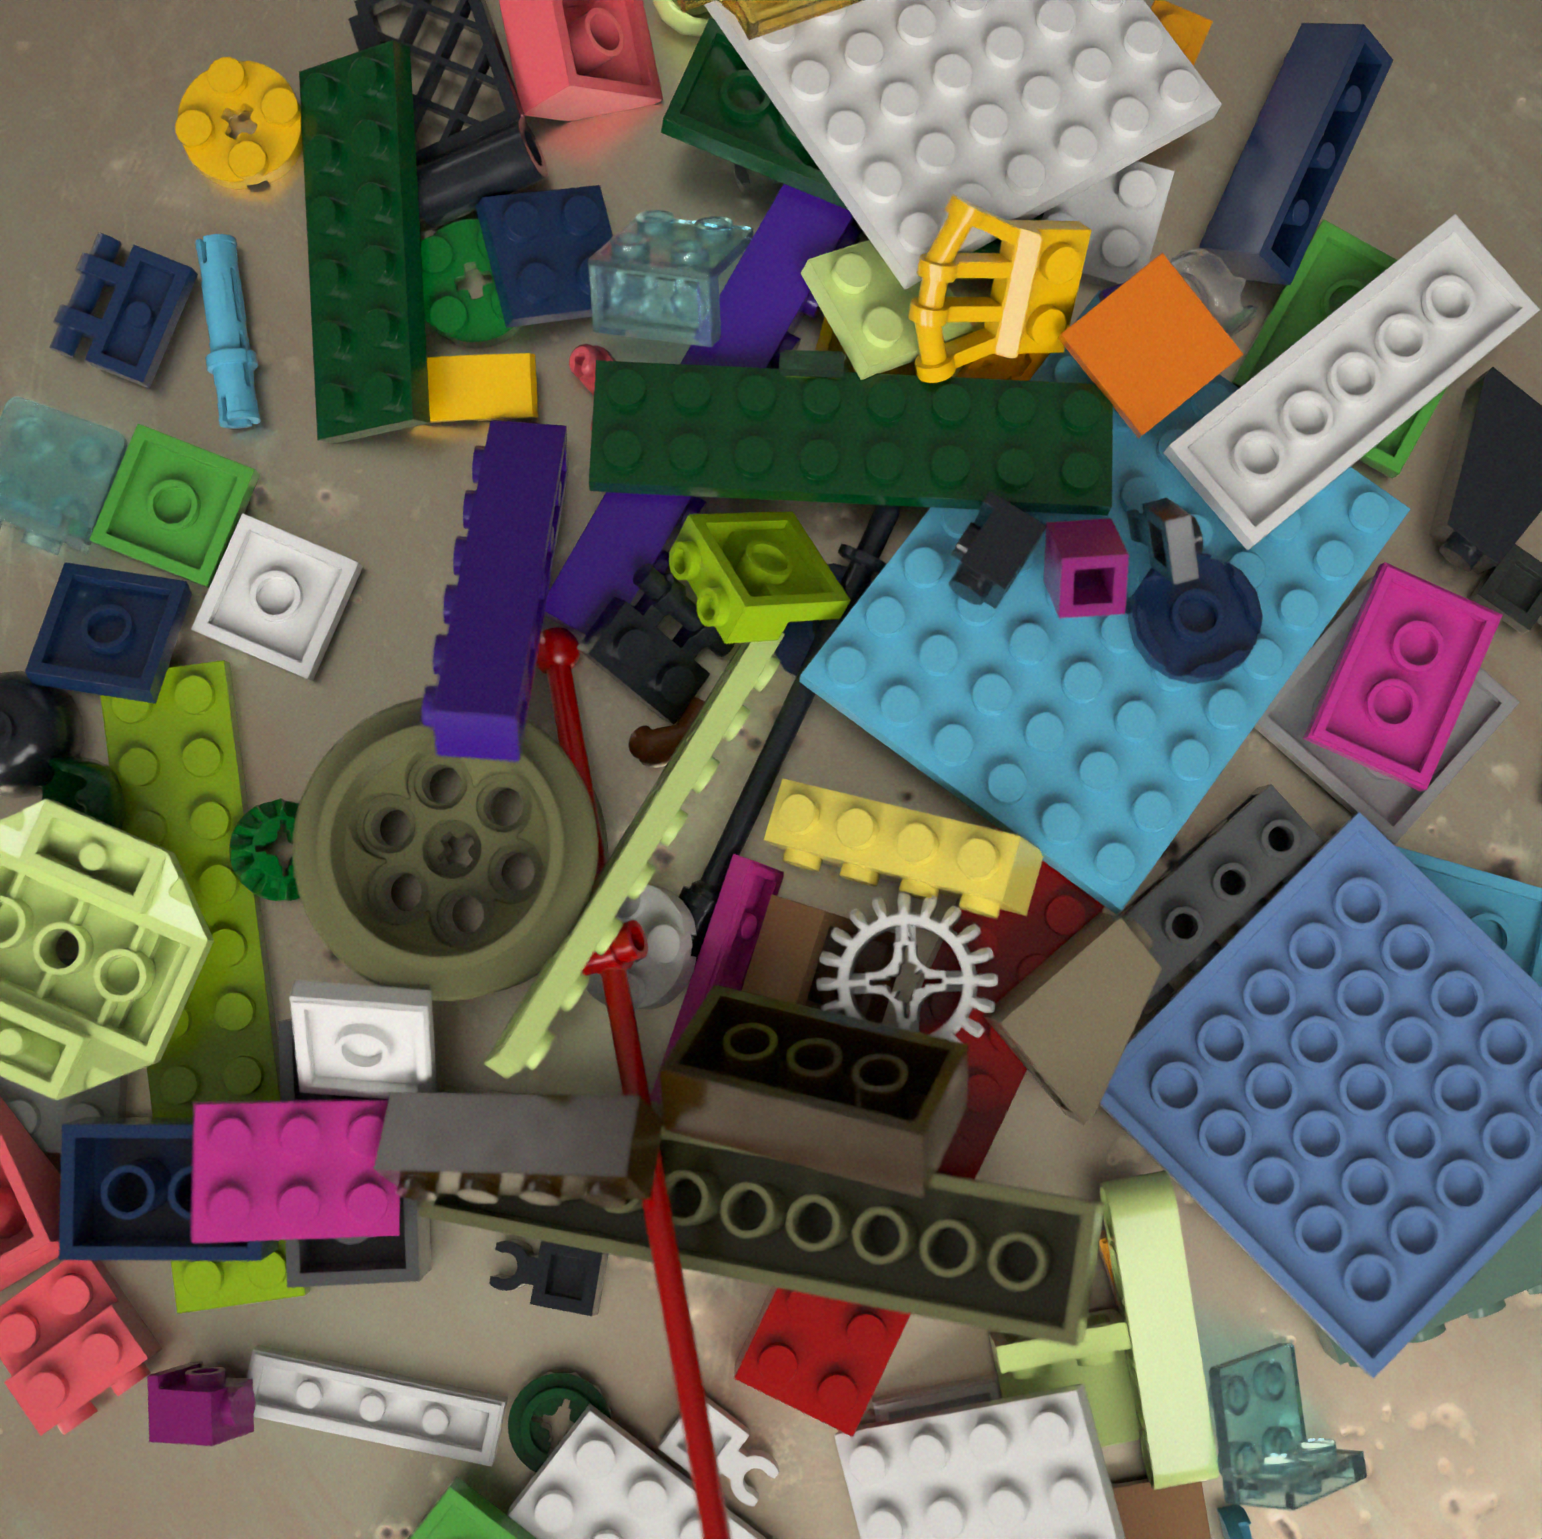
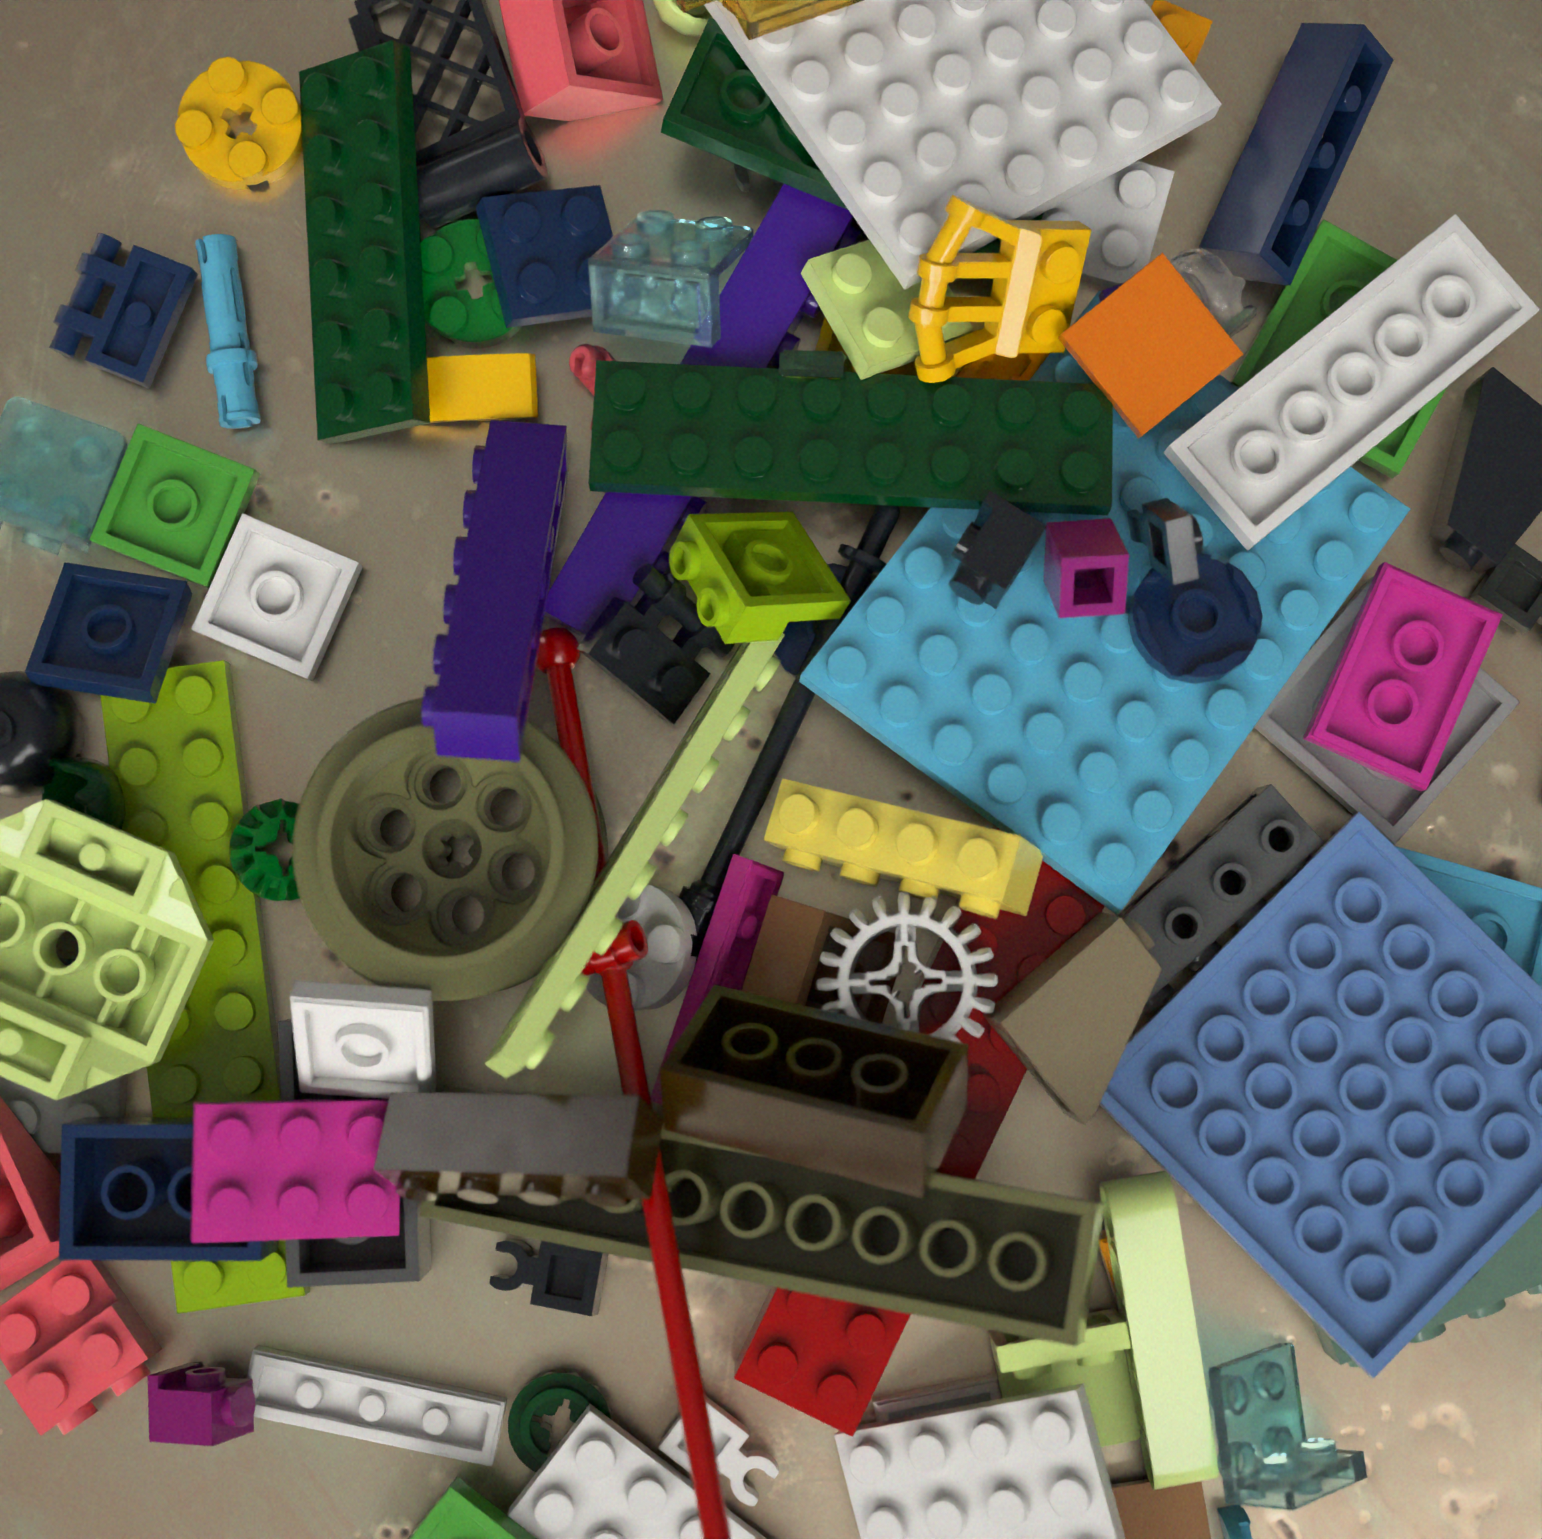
dark orange arm [628,696,705,768] -> none

